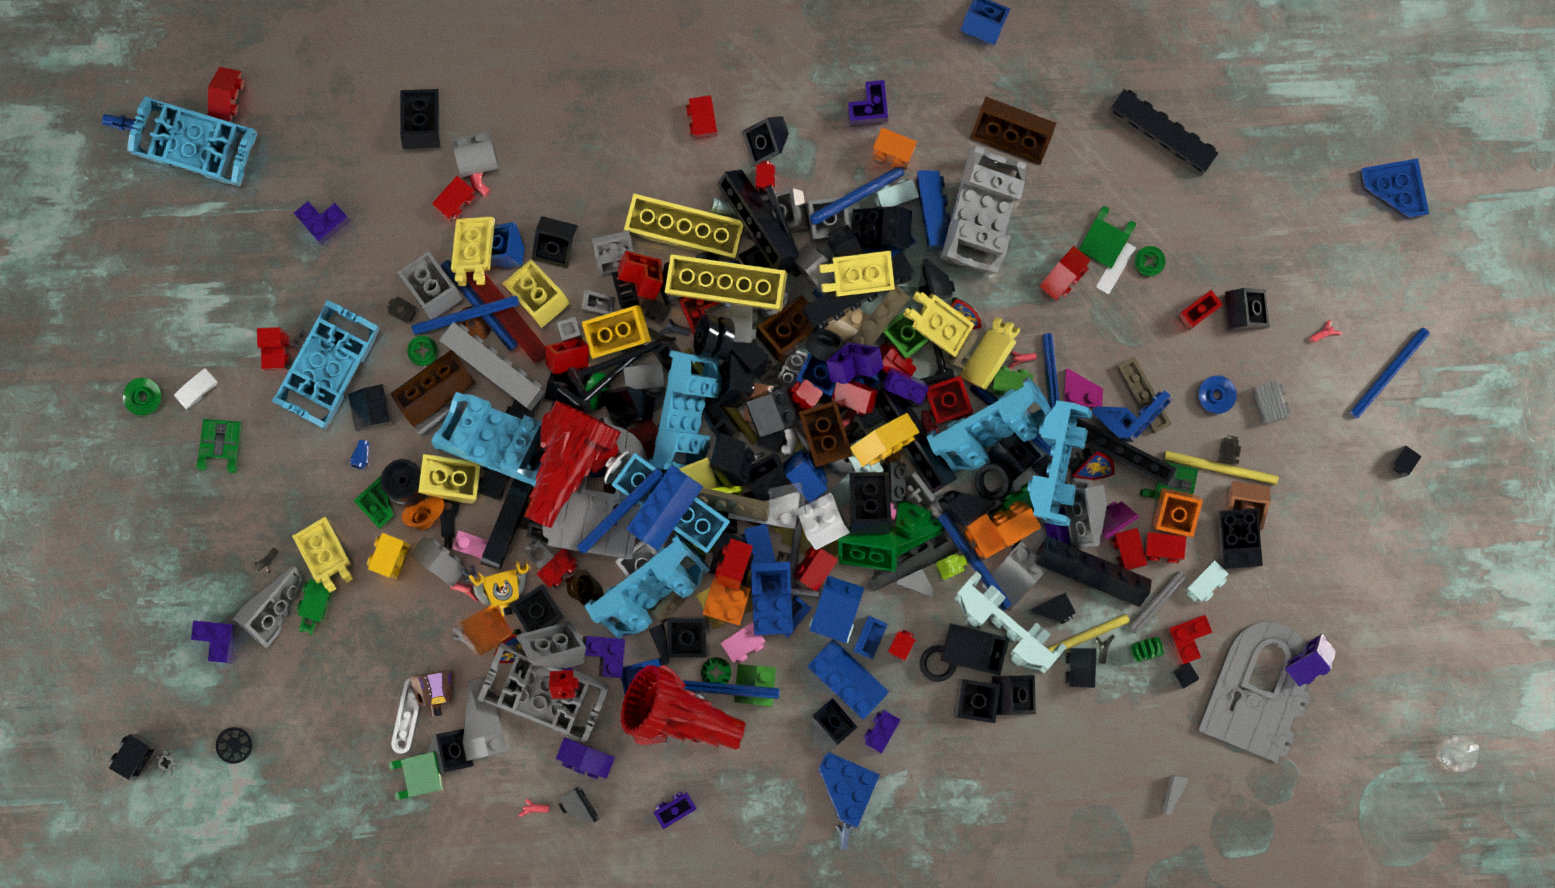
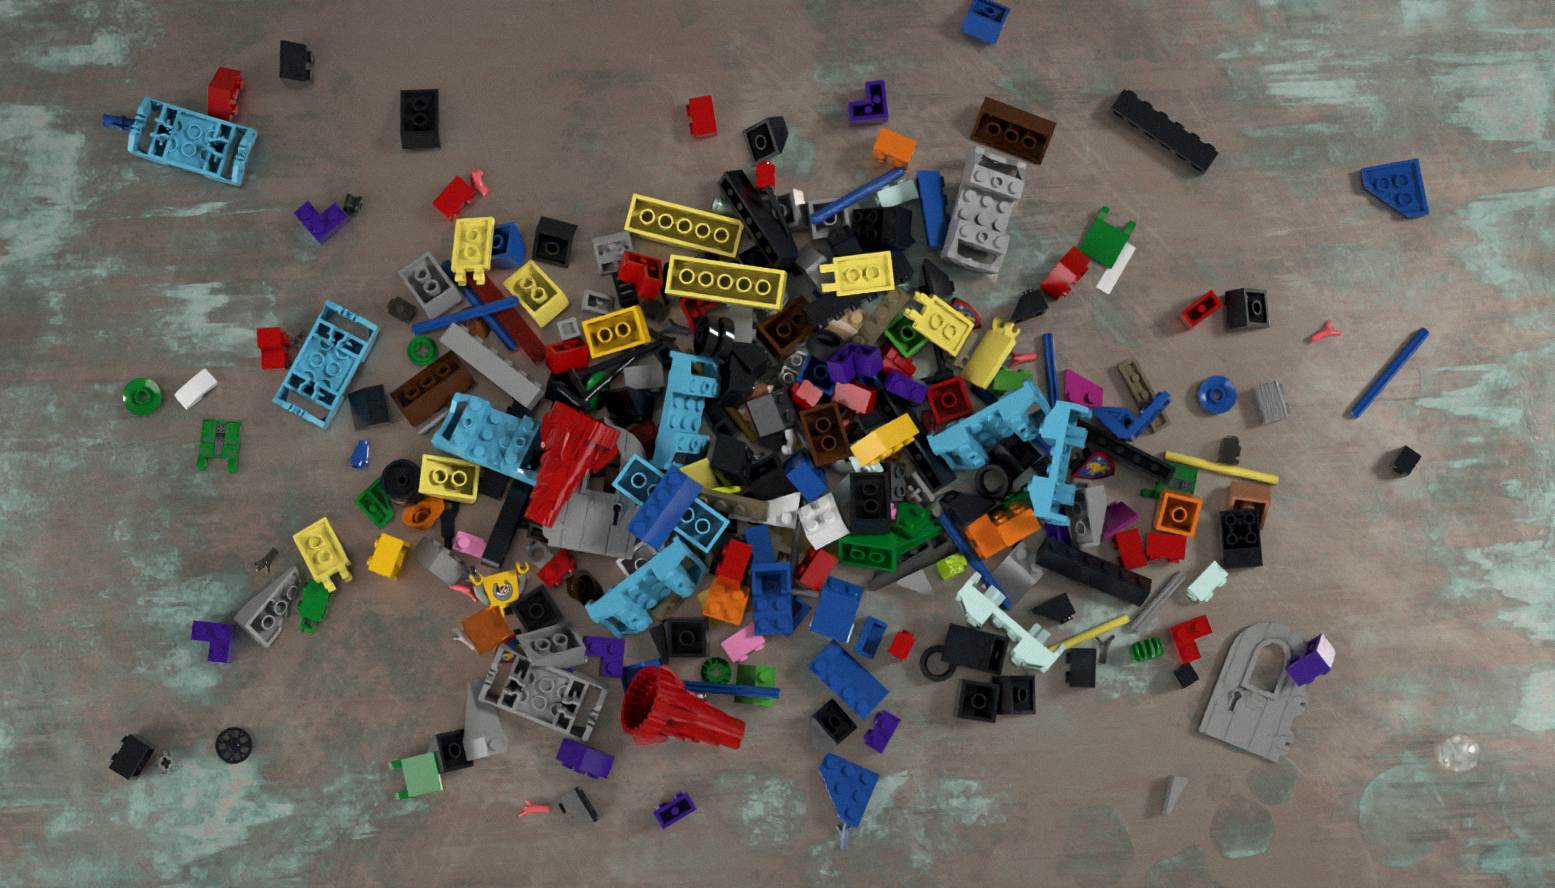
white plate [391,678,420,754] -> none
reddish brown torso [410,670,452,717] -> none
light grey brick [453,131,498,177] -> none
red brick [549,670,579,699] -> none
blue axle [577,468,664,554] -> none
white dish [604,451,631,484] -> none
clear piece [769,482,806,520] -> none
green gear [1135,246,1166,276] -> none
none -> black slope [279,40,313,87]
none -> pearl dark grey wheel [343,194,364,215]
none -> black slope [1009,288,1049,325]

